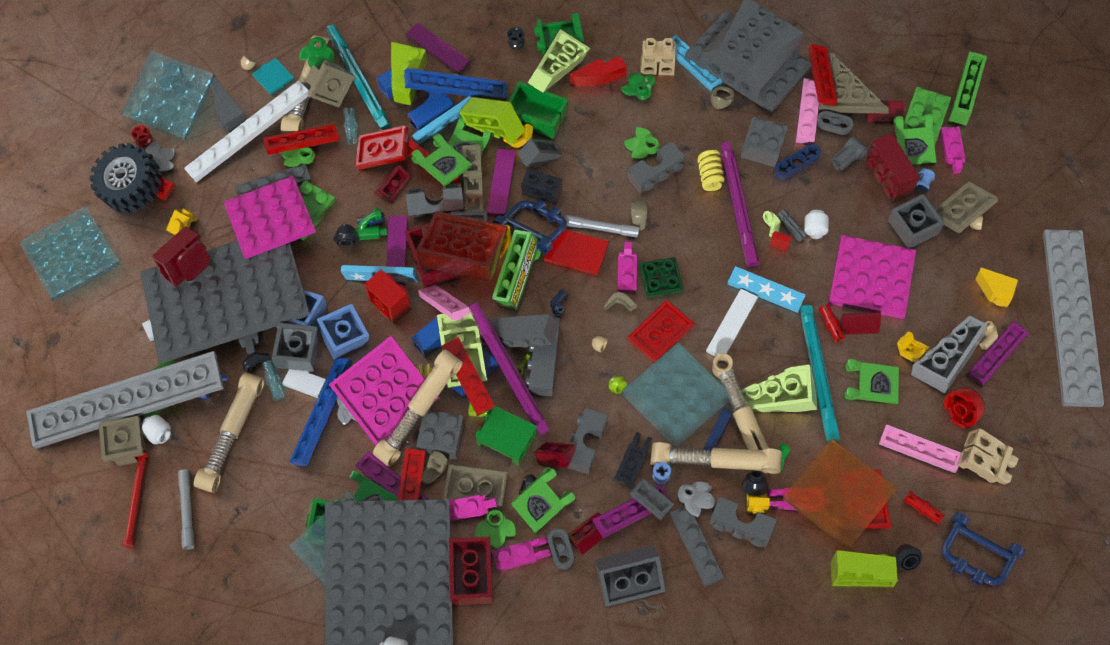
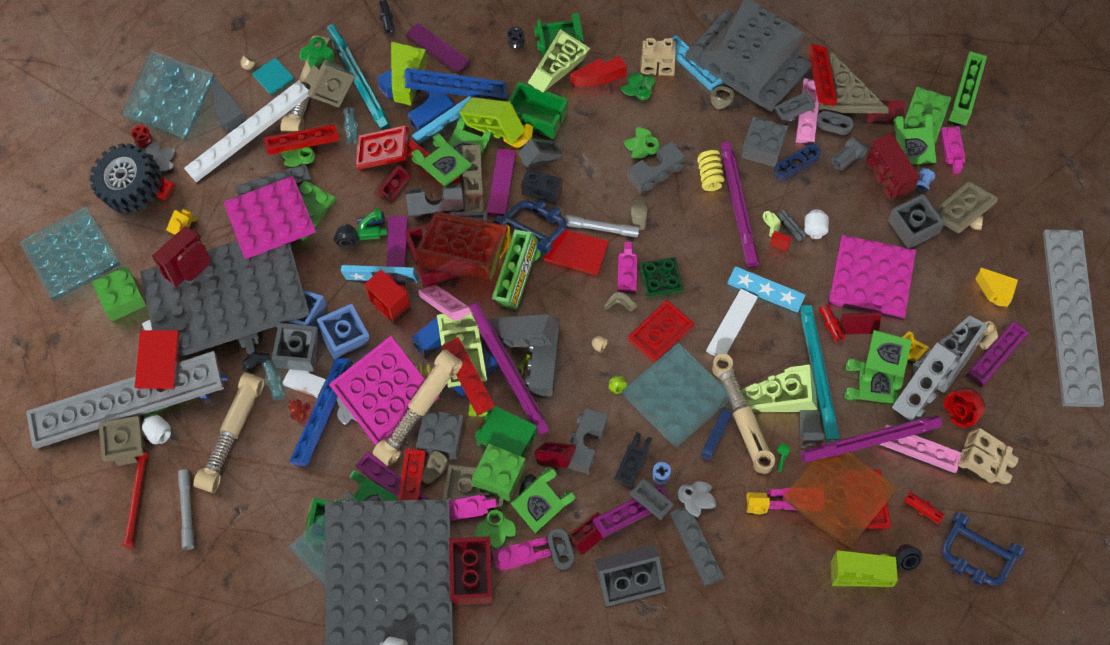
dark blue arm [550,289,568,316] -> none
tan piece [650,442,782,474] -> none
dark grey arch [709,497,777,547] -> none
black cone [741,471,769,497] -> none
none -> bright green brick [92,266,147,322]
none -> red tile [134,330,180,390]
none -> clear red plant [288,399,310,423]
none -> black axle [378,0,395,34]
none -> bright green brick [472,444,526,502]
none -> dark grey hinge [774,91,816,124]
none -> dark grey bracket [799,410,824,449]
none -> magenta piece [800,415,942,463]
none -> bright green flag [861,330,912,391]
none -> light grey brick [892,342,960,421]

